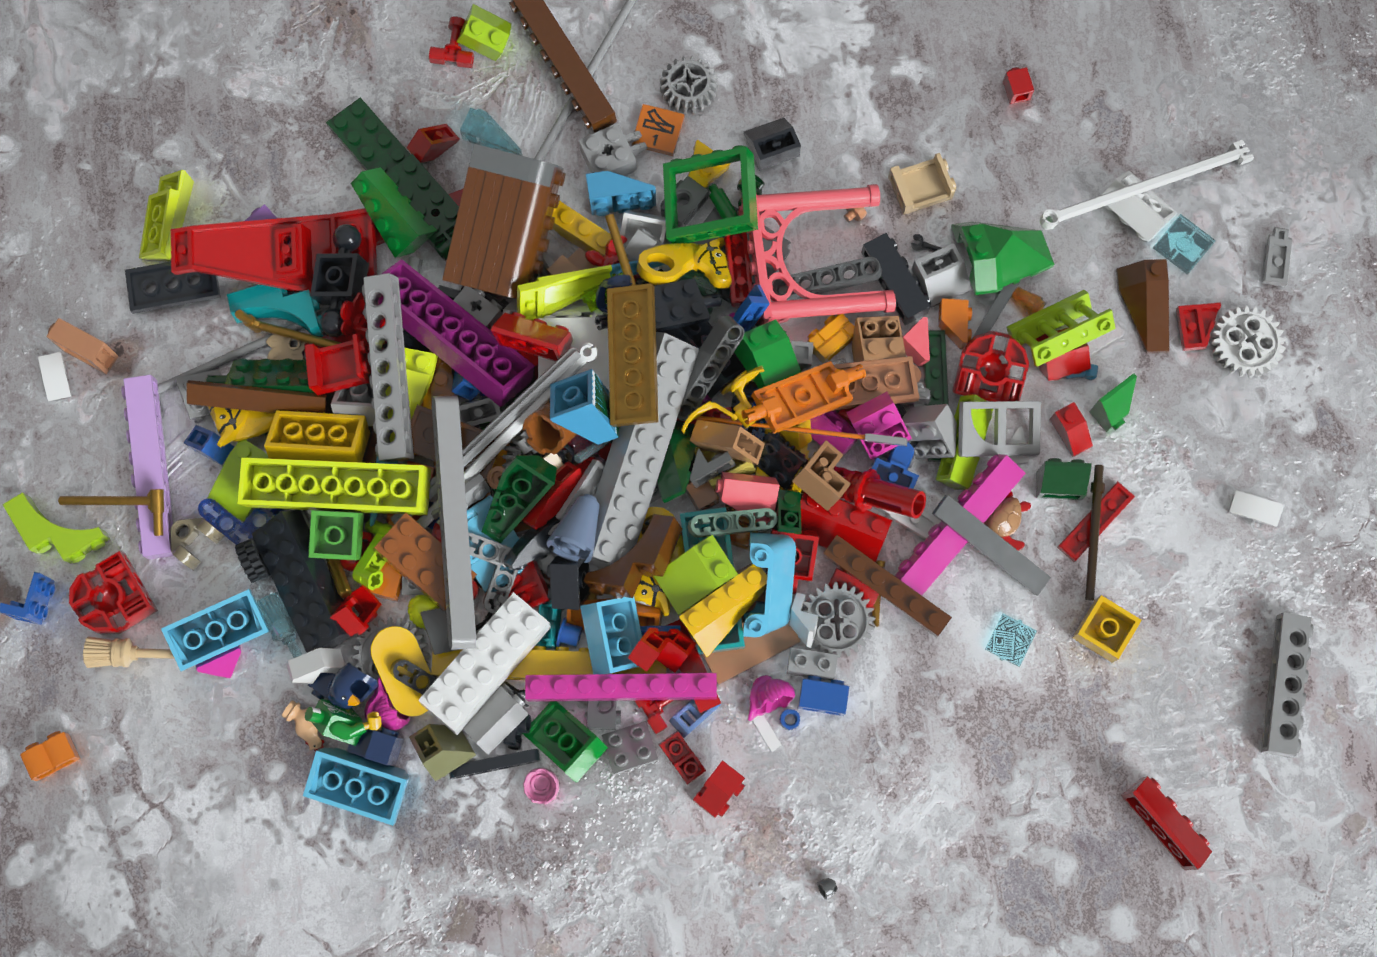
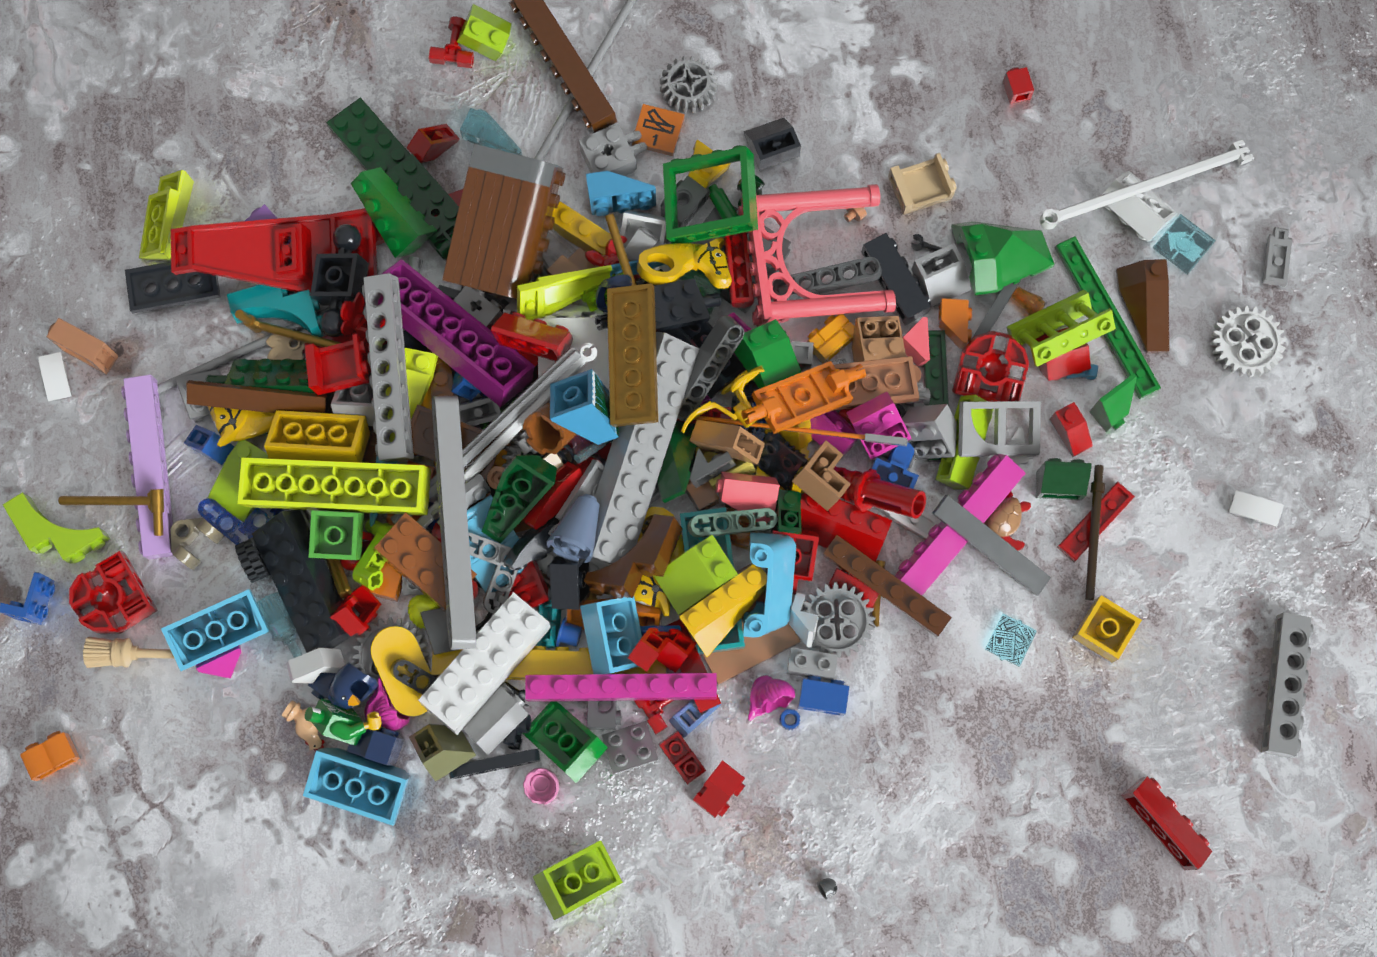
blue panel [733,284,770,333] -> none
white sticker [752,715,782,752] -> none
red wing [1176,303,1221,351] -> none
none -> lime slope [533,840,623,920]
none -> green tile [1055,236,1161,399]

